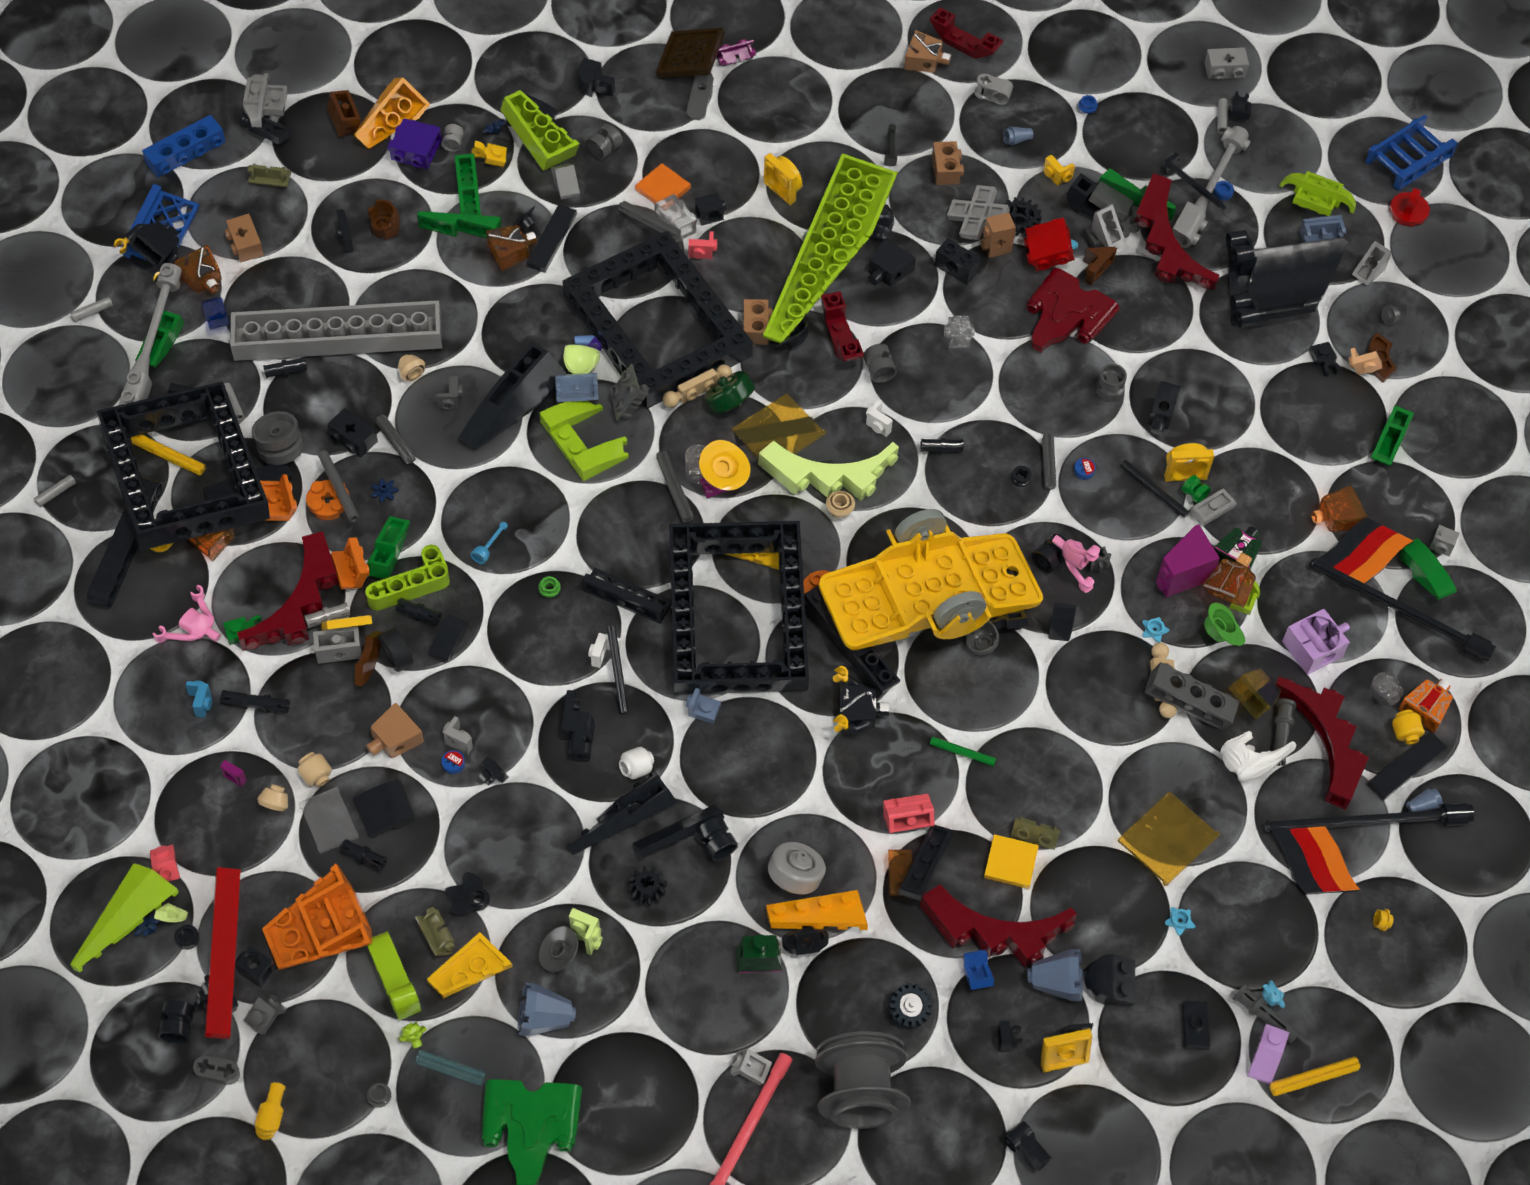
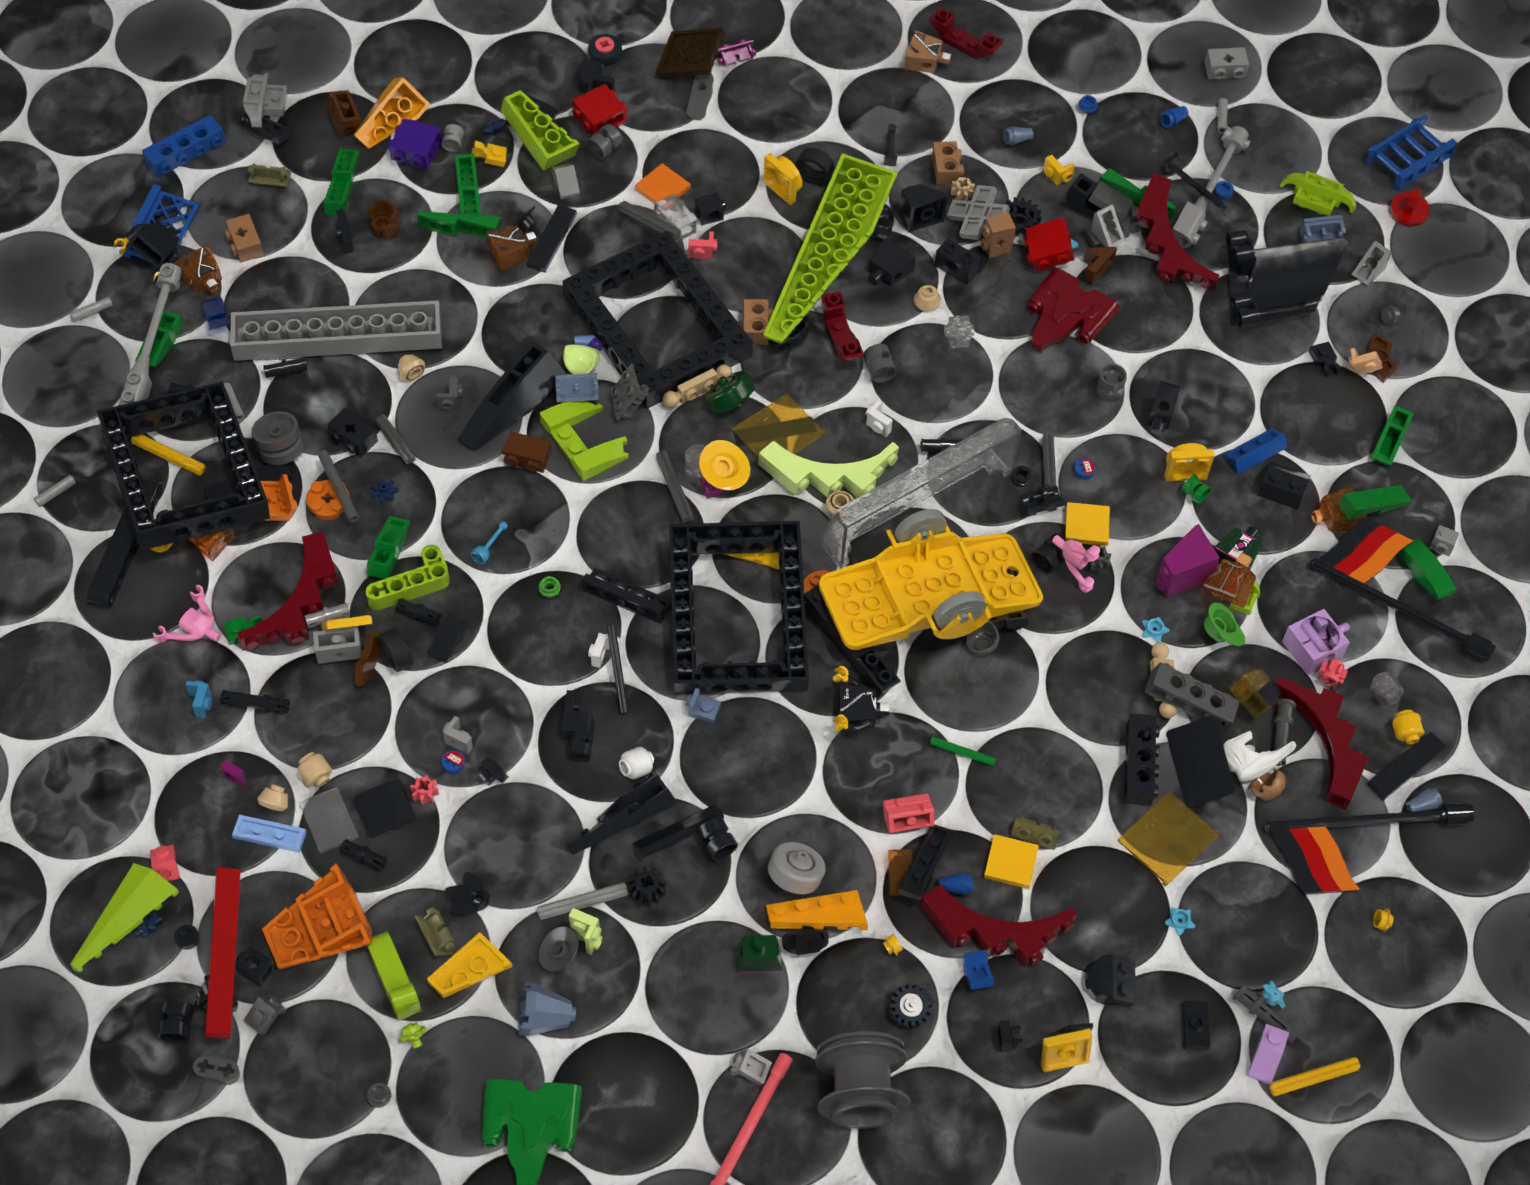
yellowish green tile [154,903,188,922] -> none
yellow arm [255,1082,286,1140] -> none
orange bracket [331,537,369,589] -> none
medium nougat torso [366,703,424,758] -> none
clear light blue axle [416,1050,486,1085] -> none
light grey piece [974,74,1013,105] -> none
black piece [1003,1121,1052,1173] -> none
sand blue cone [1028,949,1083,1001] -> none
black slope [1048,603,1076,641] -> none
black bar [1120,460,1190,518] -> none
light grey plate [1190,488,1237,526] -> none
black plate [1230,91,1251,120] -> none
orange torso [1398,679,1453,734] -> none
none -> light blue tile [232,815,307,853]
none -> green slope [324,148,359,216]
none -> coral gear [410,775,439,805]
none -> reddish brown brick [502,431,552,473]
none -> light grey axle [537,882,628,920]
none -> red brick [572,84,628,135]
none -> black wheel [588,34,622,65]
none -> black tyre [795,148,834,185]
none -> clear windscreen [820,418,1022,569]
none -> yellow plate [883,933,903,956]
none -> black slope [899,184,948,232]
none -> tan cone [914,285,941,311]
none -> blue cone [939,872,973,896]
none -> tan gear [950,177,975,201]
none -> black hips [1020,485,1064,517]
none -> yellow tile [1065,502,1110,546]
none -> black brick [1124,713,1160,806]
none -> blue cone [1160,106,1189,128]
none -> black sticker [1166,716,1235,808]
none -> blue slope [1223,428,1287,474]
none -> medium nougat hair [1250,768,1286,801]
none -> black slope [1258,461,1310,510]
none -> coral gear [1318,659,1348,686]
none -> green slope [1337,485,1412,520]

